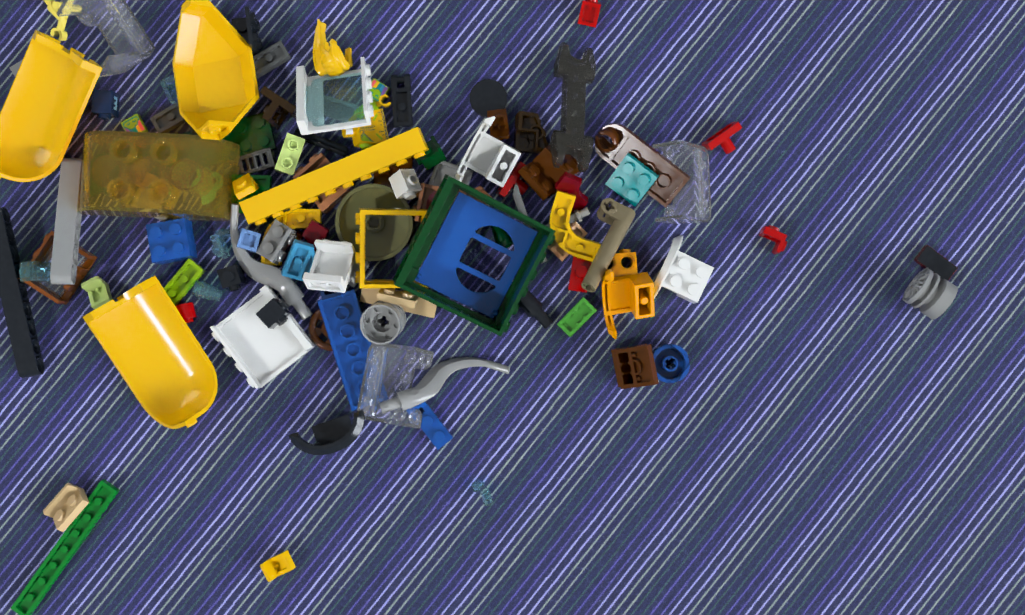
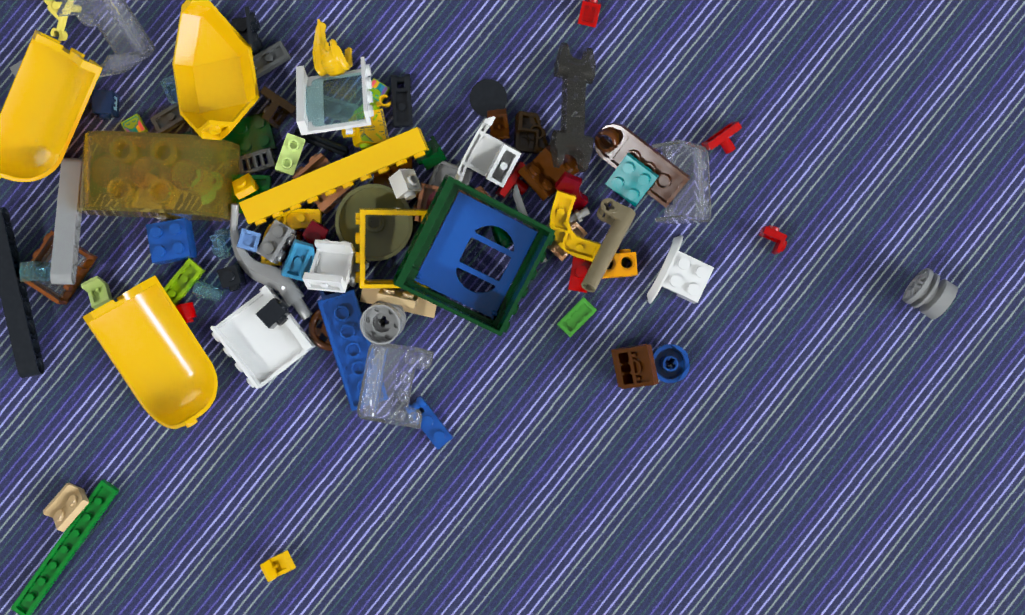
black piece [288,409,365,455] -> none
light grey animal [379,357,510,414] -> none
clear light blue arm [472,480,493,506] -> none
black arm [518,291,554,329] -> none
light orange piece [601,269,655,339] -> none
black tile [914,245,958,280] -> none

